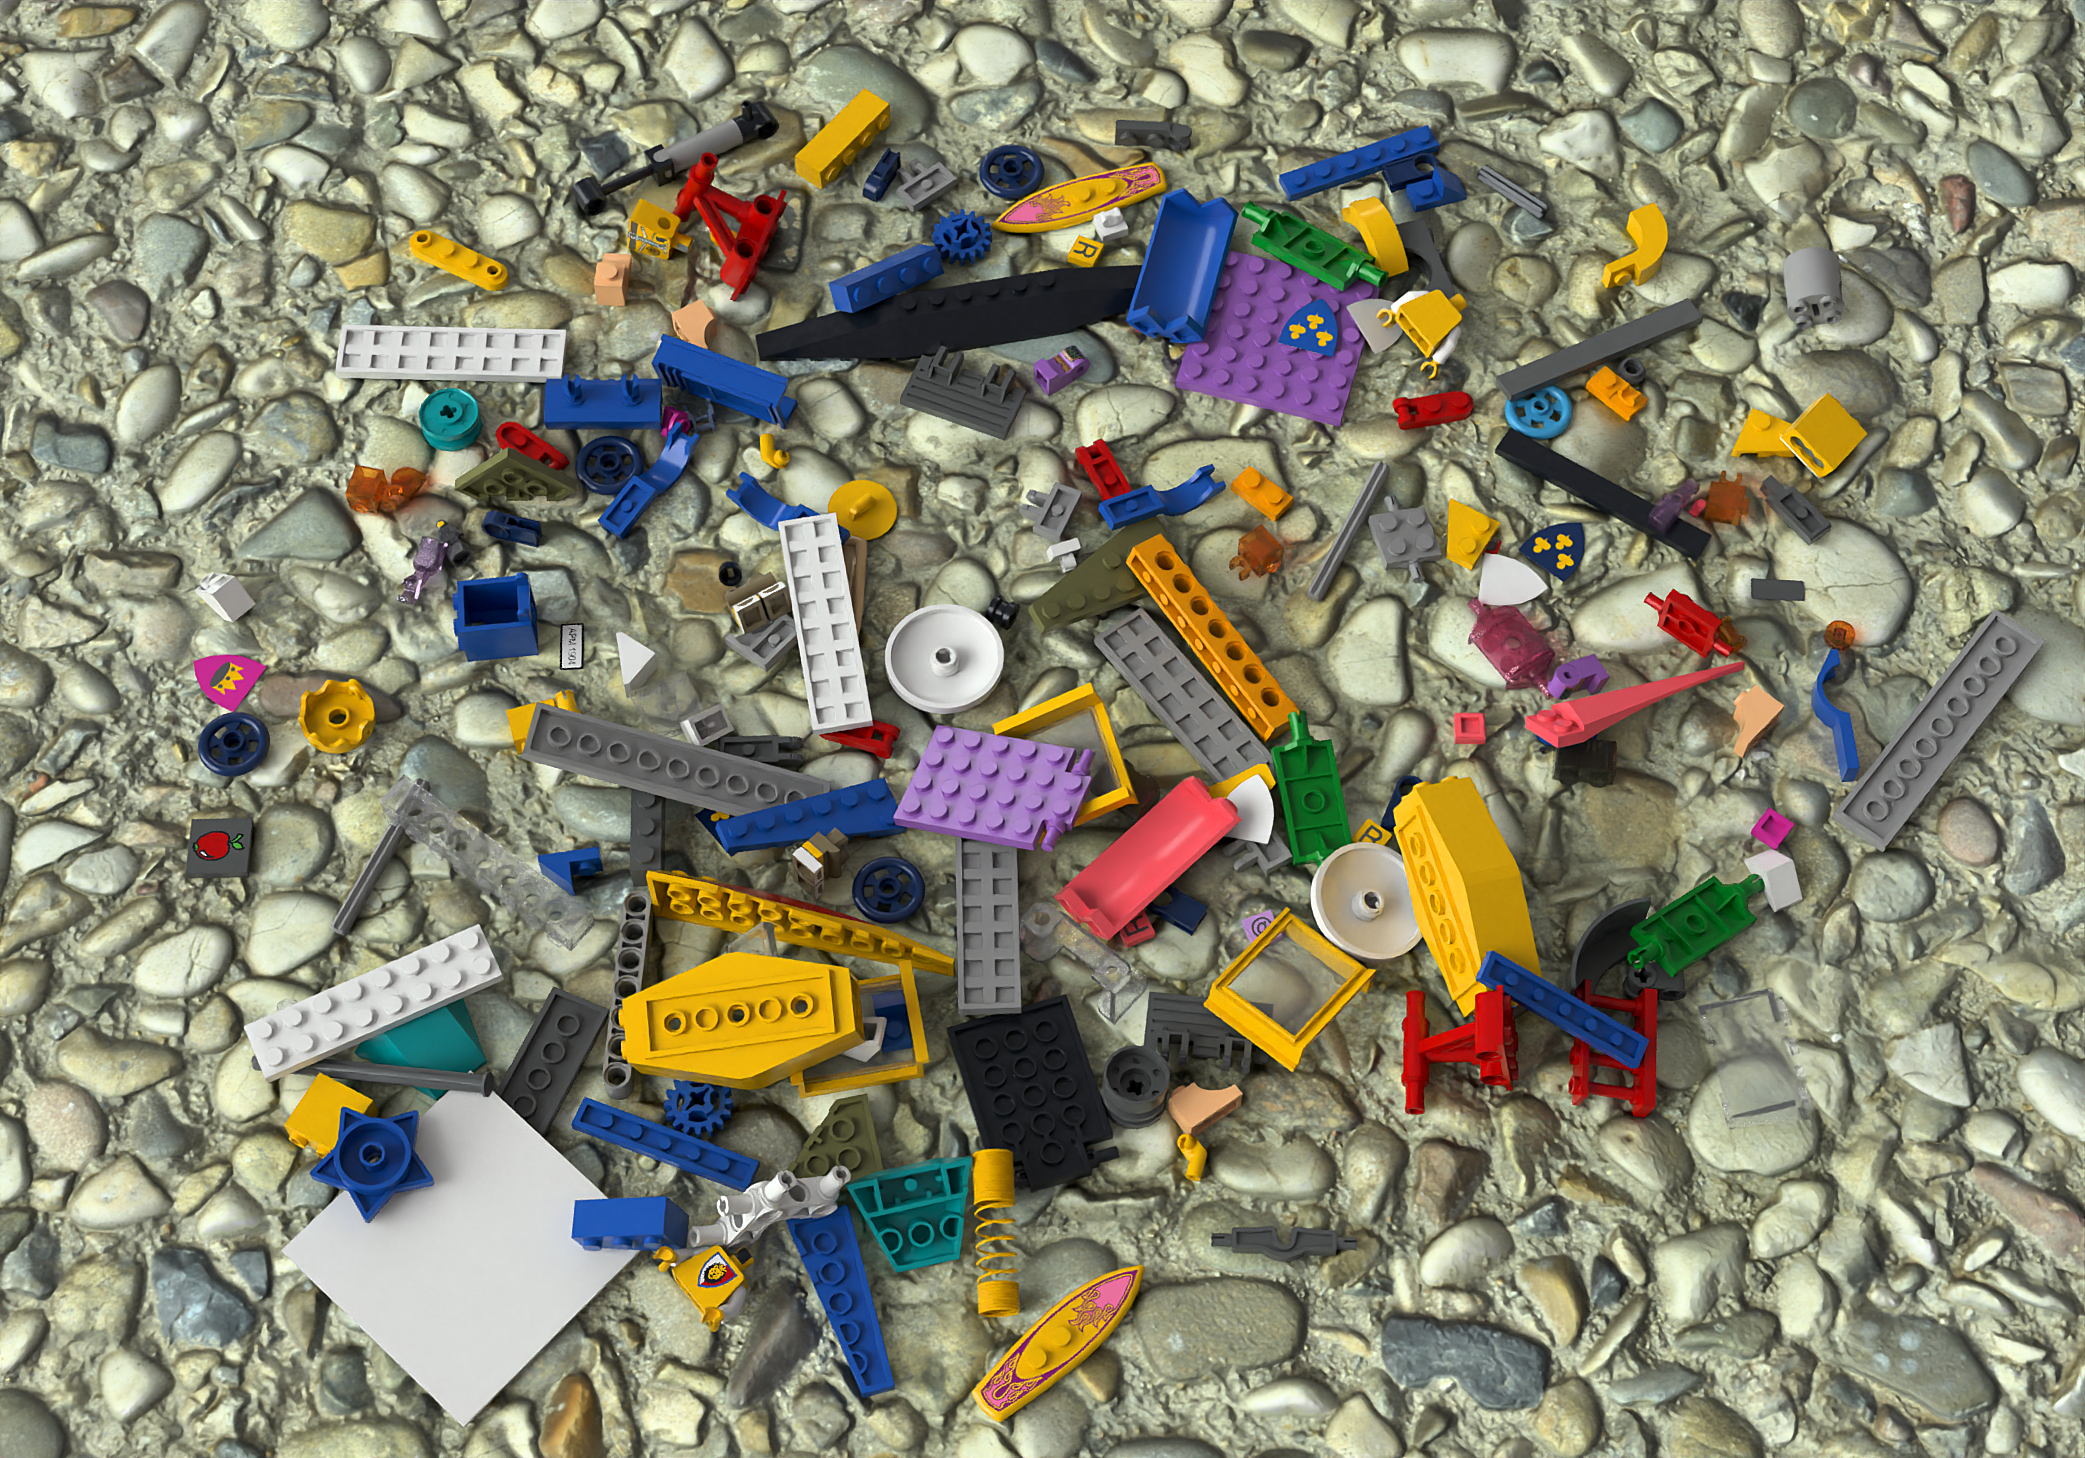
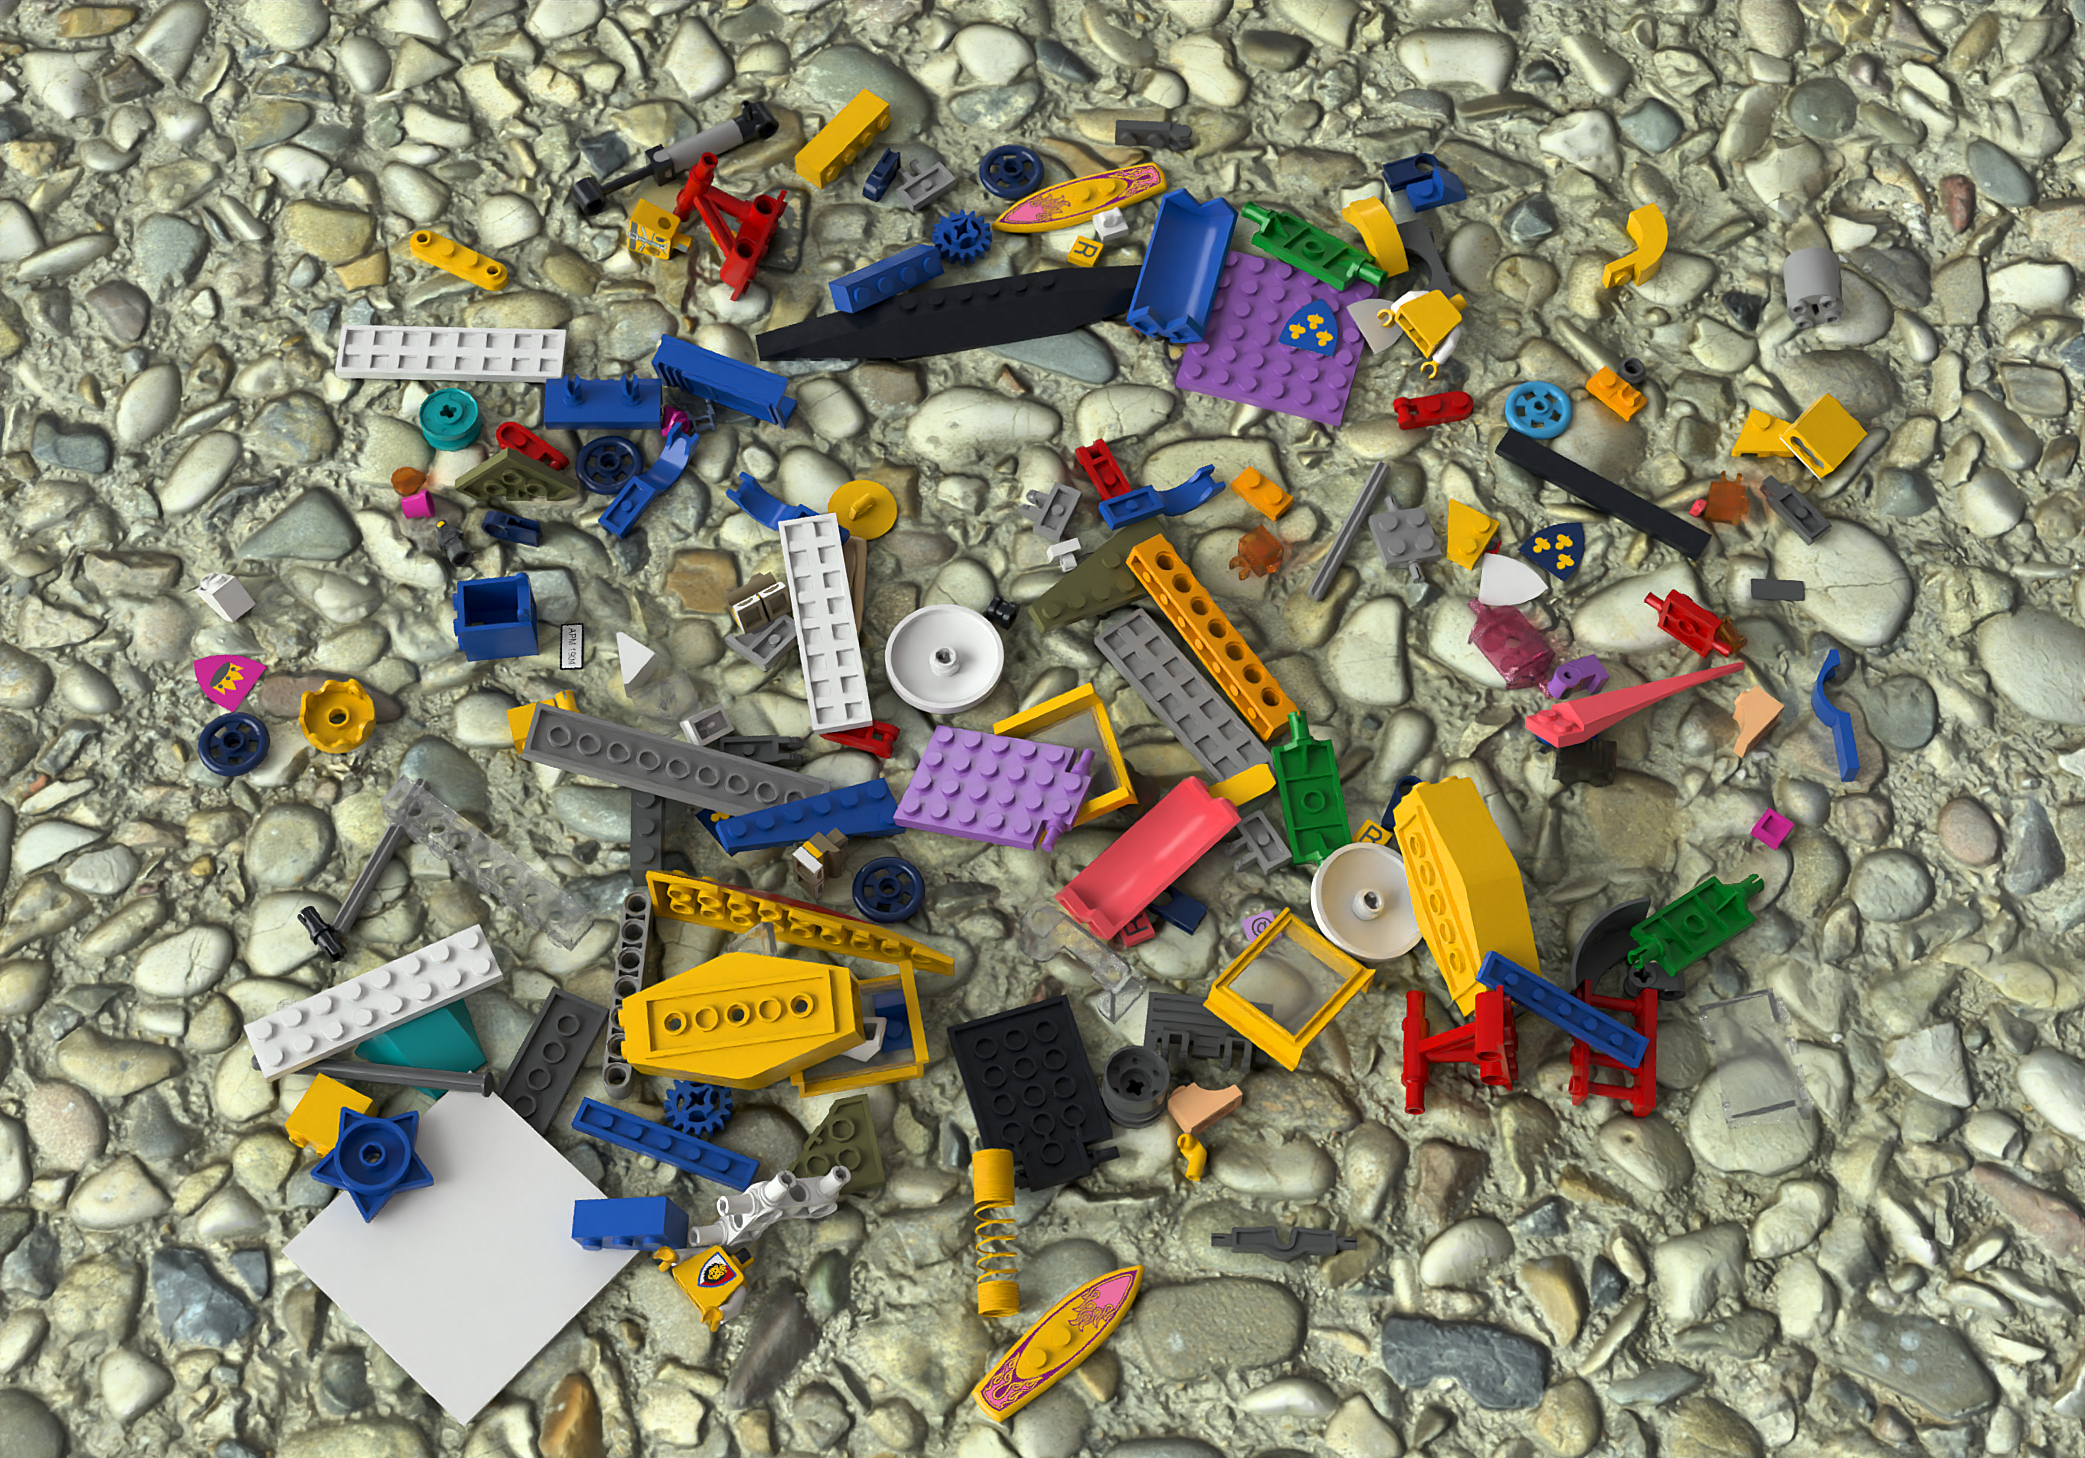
dark grey tile [186,818,254,878] -> none
clear orange brick [345,465,403,514] -> none
clear purple piece [396,536,449,605] -> none
blue slope [537,847,603,896] -> none
light nougat arch [594,253,632,306] -> none
light nougat arch [671,299,718,350] -> none
black hinge [718,560,742,586] -> none
yellow arm [760,433,790,469] -> none
blue wing [786,1204,895,1398] -> none
teal wedge [845,1156,972,1273] -> none
dark grey hinge [900,346,1026,441] -> none
light grey plate [955,836,1022,1015] -> none
medium lavender leg [1034,345,1090,396] -> none
white sticker [1224,774,1274,844] -> none
blue plate [1279,125,1439,202] -> none
coral tile [1454,713,1486,744] -> none
axle [1477,165,1549,218] -> none
dark grey tile [1495,298,1703,402] -> none
clear purple piece [1648,478,1700,533] -> none
white slope [1744,849,1802,913] -> none
clear orange tile [1824,620,1855,651] -> none
light grey plate [1832,609,2045,852] -> none
none -> black pin [297,906,347,963]
none -> dark pink piece [402,489,435,519]

